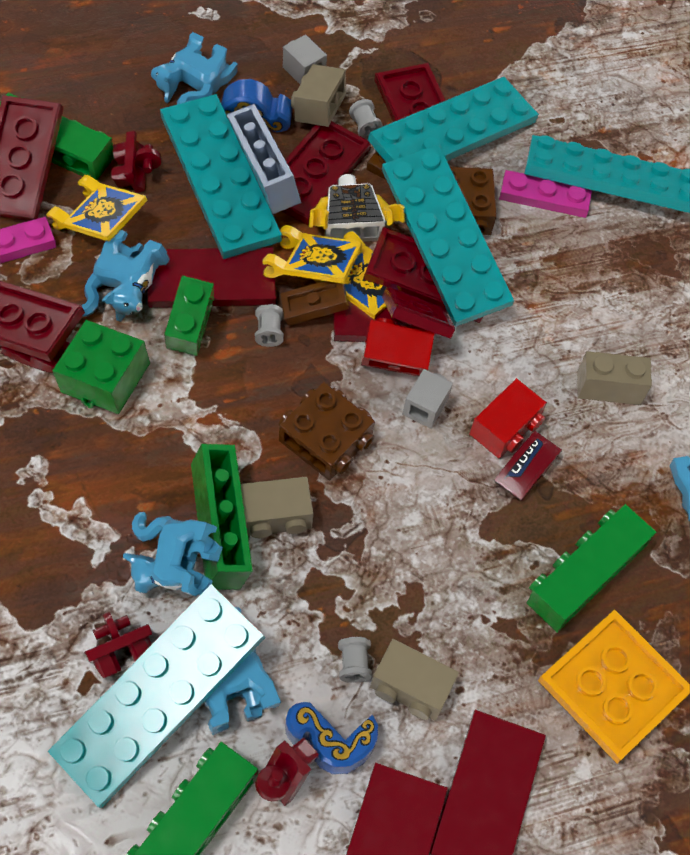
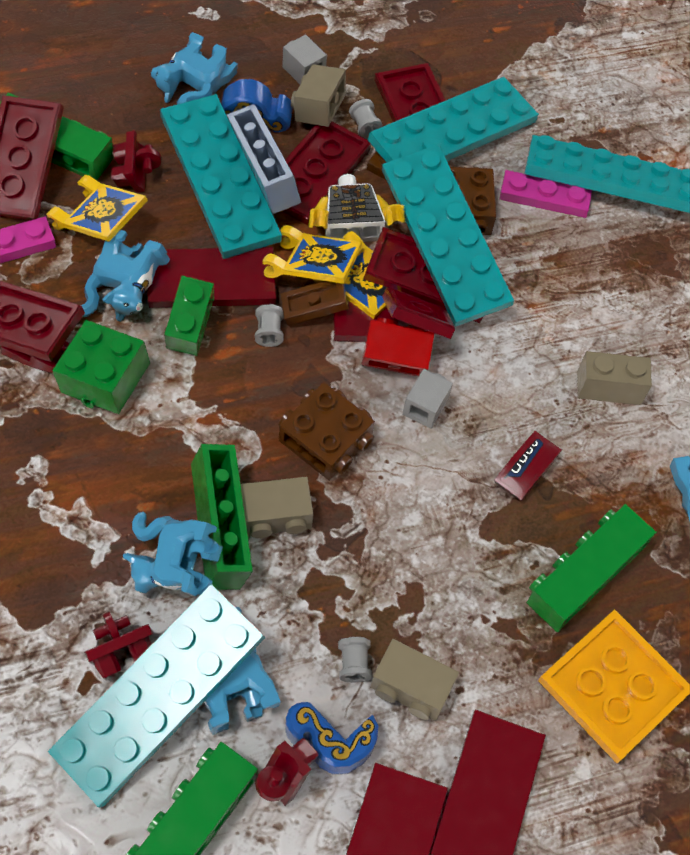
red brick [469,378,547,459] -> none

